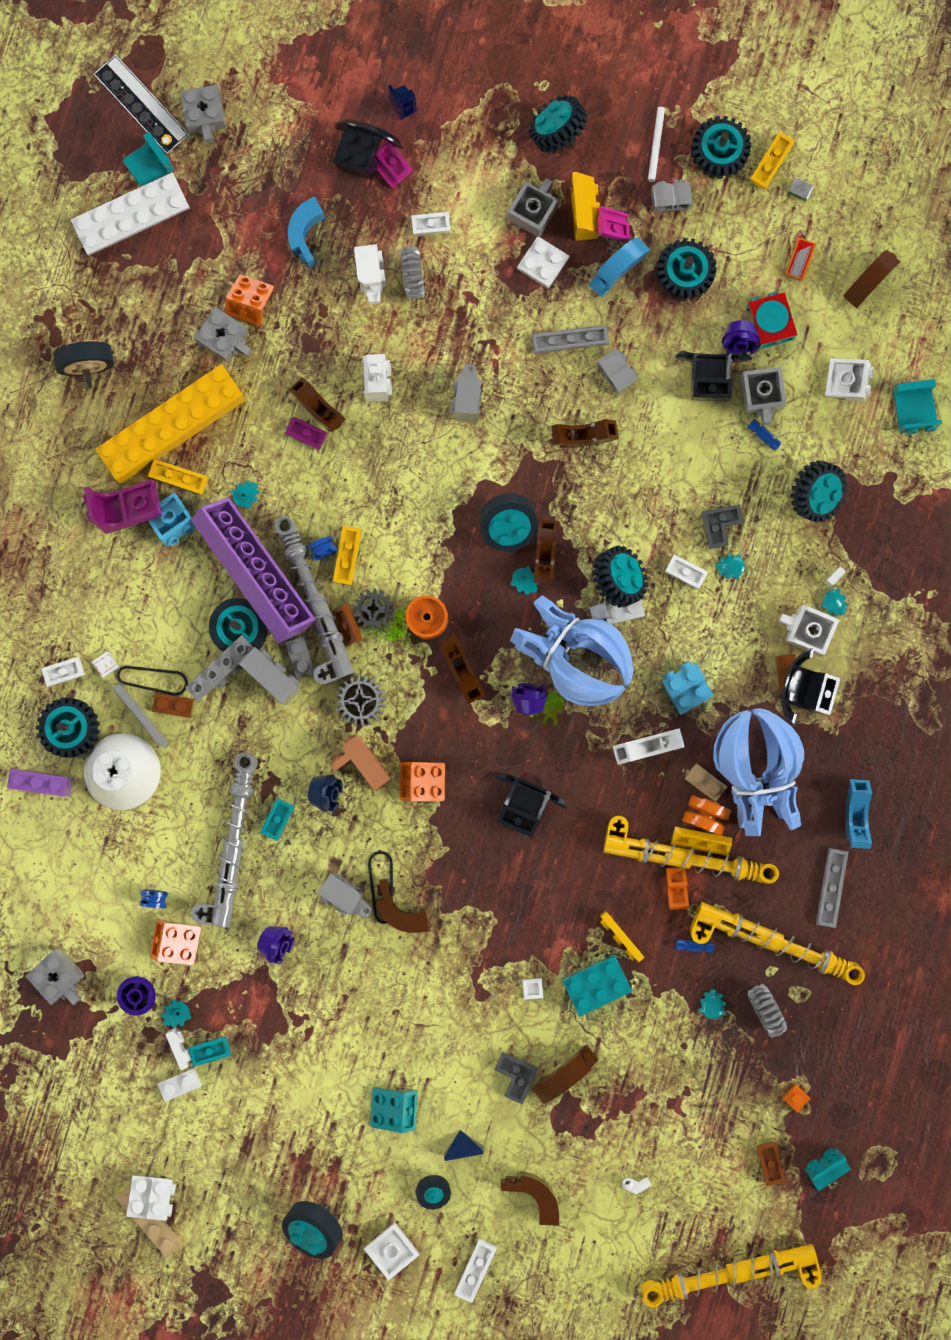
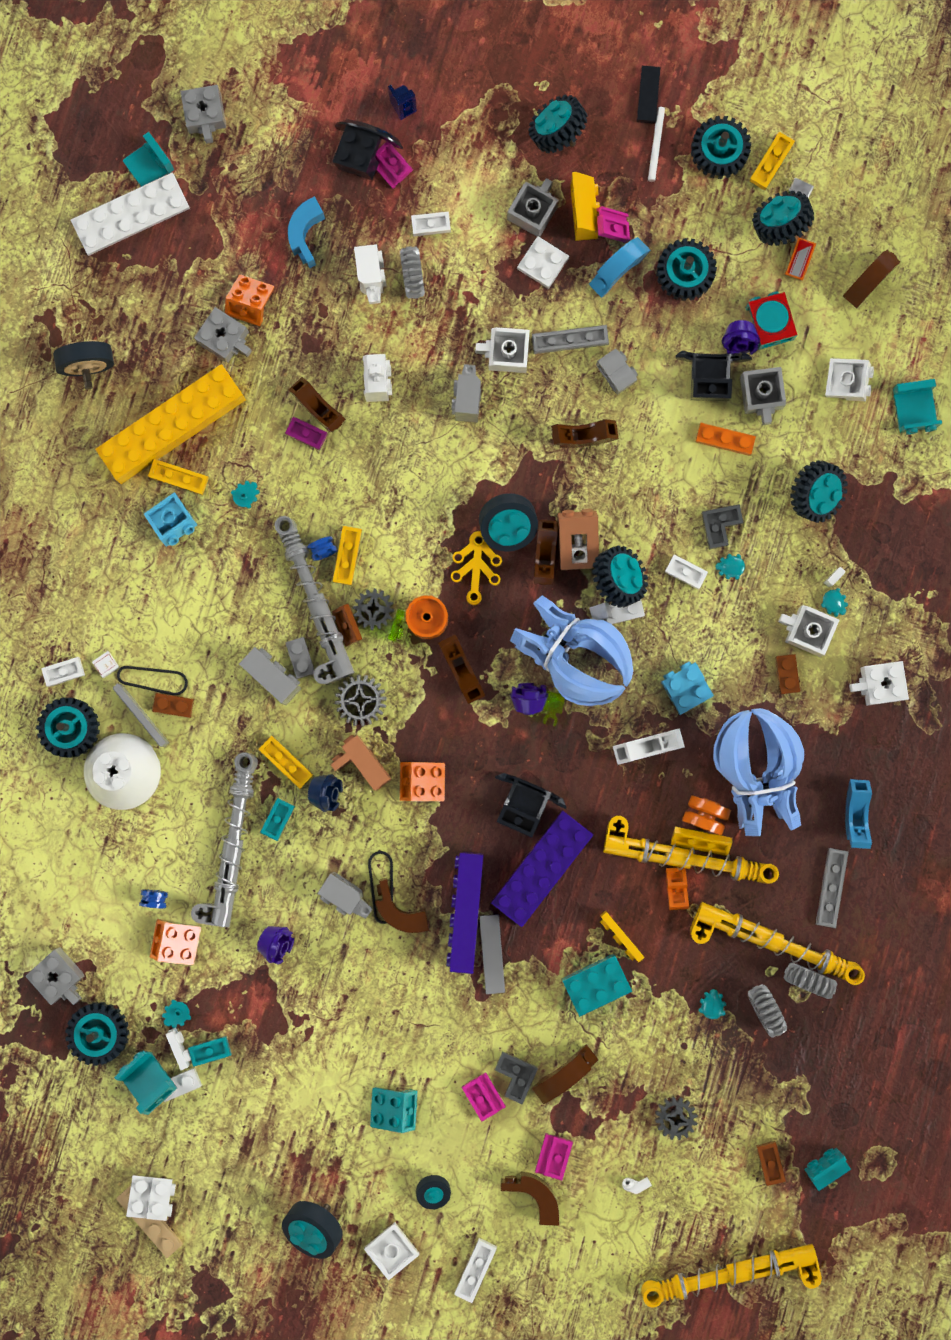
medium lavender brick [7,769,73,797] -> none
magenta bracket [83,479,163,534] -> none
sticker [94,55,189,154] -> none
dark purple cone [117,976,156,1016] -> none
light grey bracket [185,635,253,702] -> none
medium lavender brick [191,497,316,644] -> none
wheel [209,598,269,652] -> none
dark blue slope [444,1130,484,1161] -> none
teal piece [511,566,538,595] -> none
white tile [522,978,543,1000] -> none
light grey brick [651,179,693,212] -> none
blue axle [676,939,714,953] -> none
tan plate [684,763,727,802] -> none
blue axle [748,419,781,451] -> none
black piece [781,648,840,724] -> none
orange plate [782,1084,811,1113] -> none
none -> wheel [65,1002,130,1066]
none -> teal panel [114,1051,177,1115]
none -> yellow plate [258,735,314,789]
none -> dark purple brick [446,852,483,974]
none -> yellow plant [451,531,502,606]
none -> dark pink plate [462,1072,506,1122]
none -> white hinge [475,327,530,373]
none -> light grey tile [480,914,505,994]
none -> dark purple brick [491,811,593,927]
none -> dark pink plate [535,1133,573,1181]
none -> nougat brick [557,509,599,570]
none -> black tile [637,65,661,124]
none -> dark grey gear [655,1096,698,1140]
none -> orange plate [695,423,756,456]
none -> black wheel [752,190,814,246]
none -> light grey gear [783,963,837,999]
none -> white hinge [849,661,909,706]

